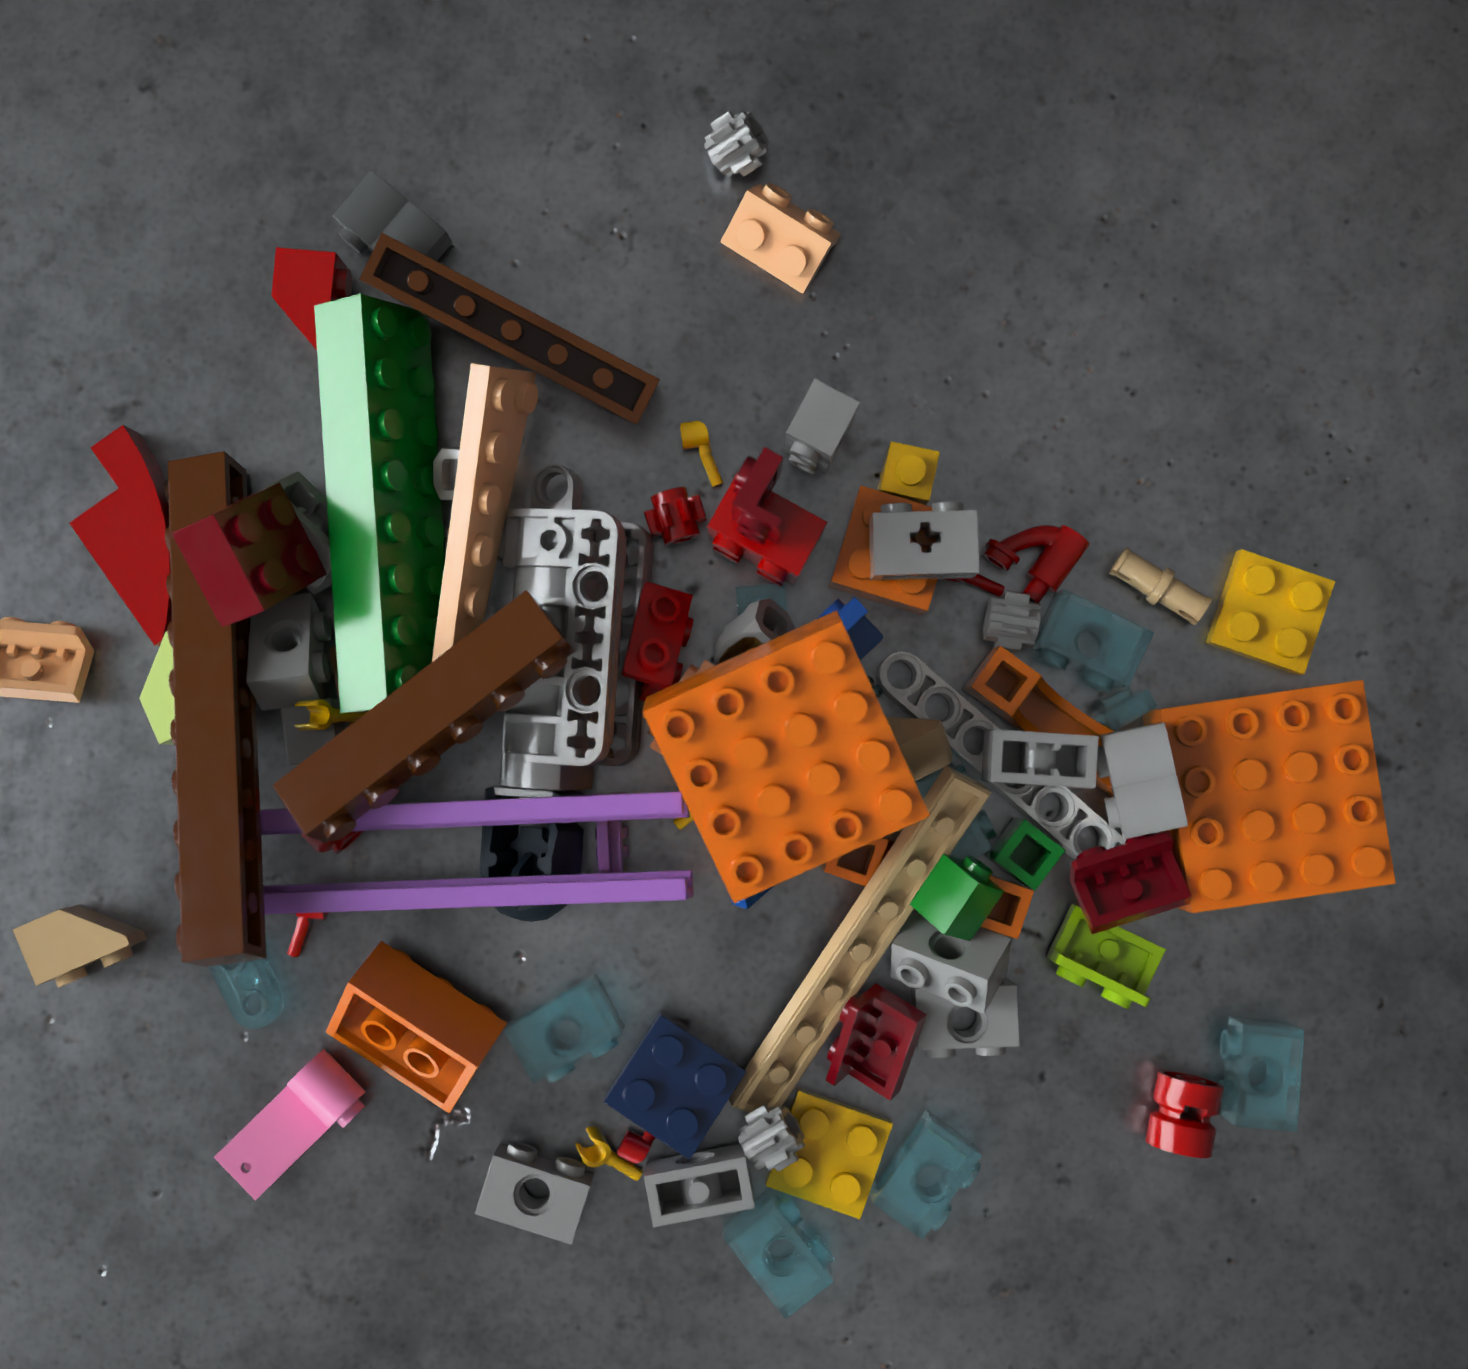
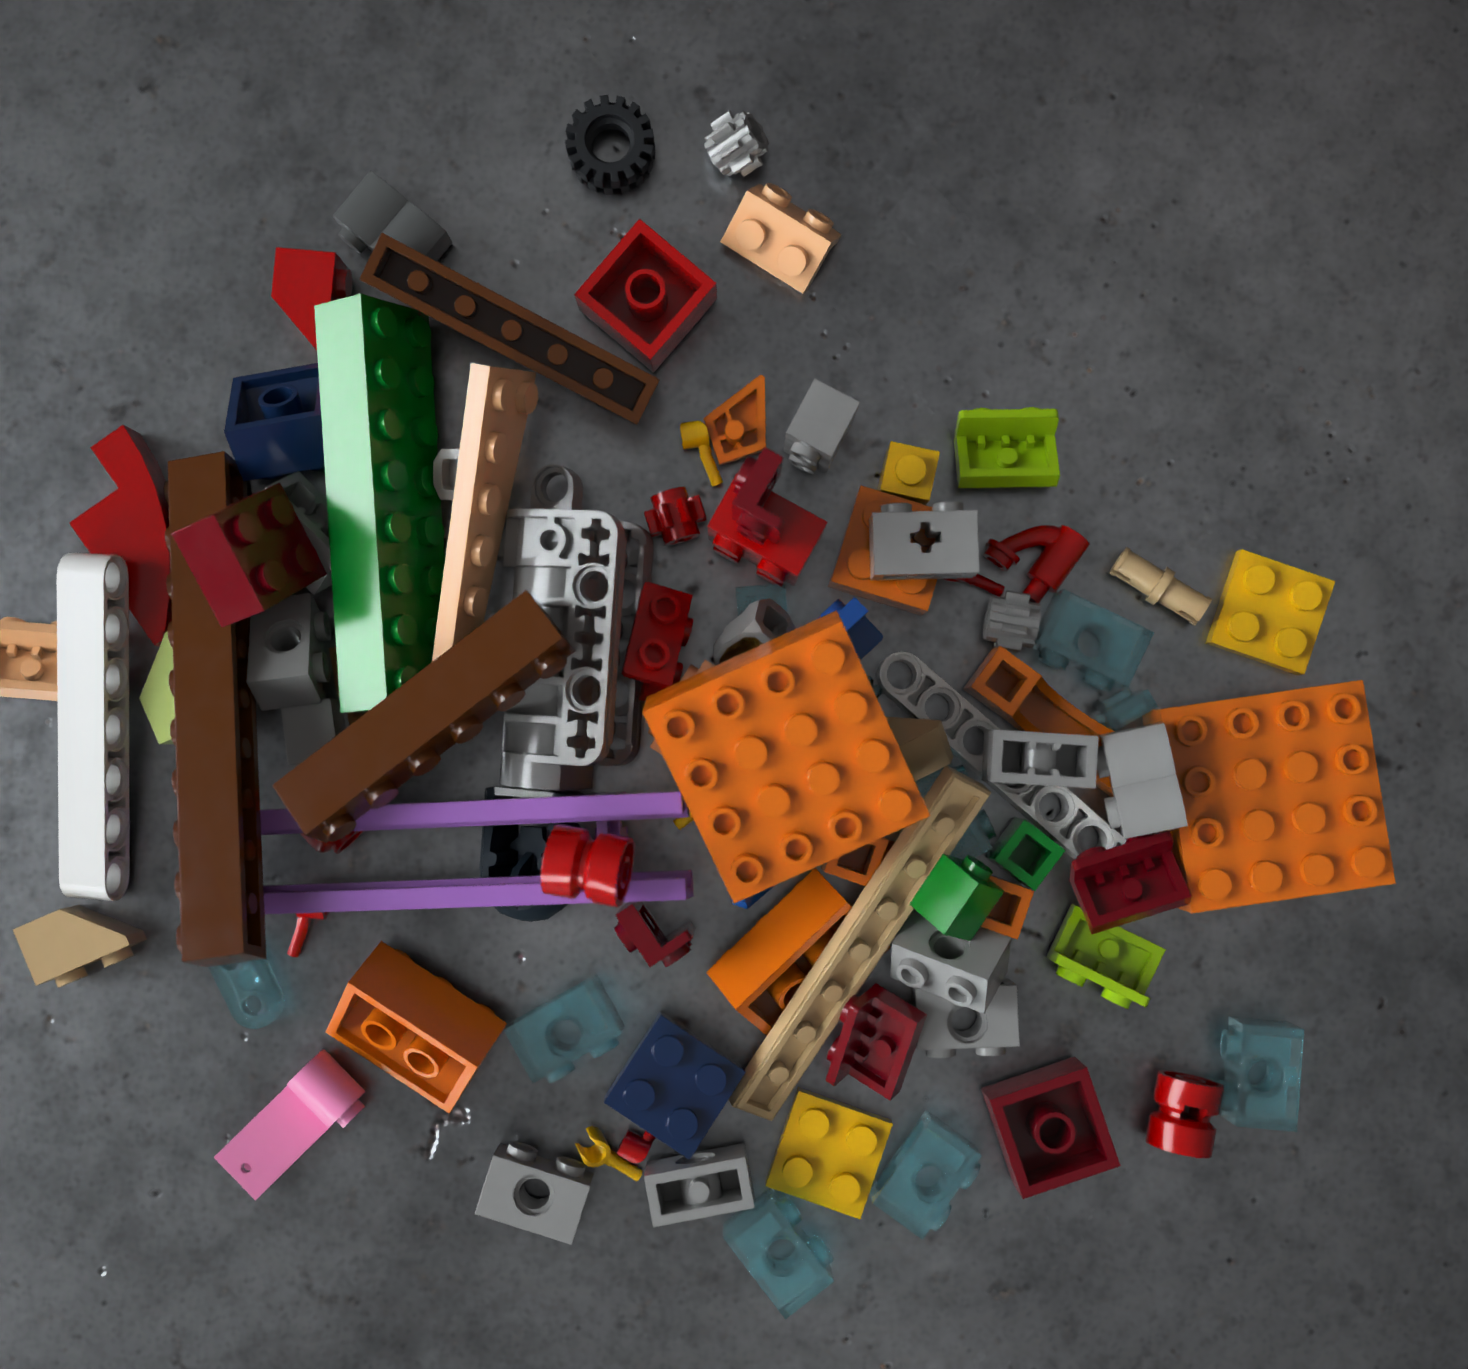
yellow hand [295,699,367,731] -> none
light grey gear [738,1104,805,1172] -> none
none -> white beam [57,553,130,901]
none -> dark blue slope [224,363,325,481]
none -> red wheel [541,824,635,908]
none -> black tyre [565,95,656,195]
none -> red brick [574,218,717,373]
none -> dark red bracket [614,901,695,967]
none -> orange piece [703,375,766,466]
none -> orange slope [706,868,891,1036]
none -> lime bracket [954,407,1060,488]
none -> dark red brick [981,1057,1121,1199]

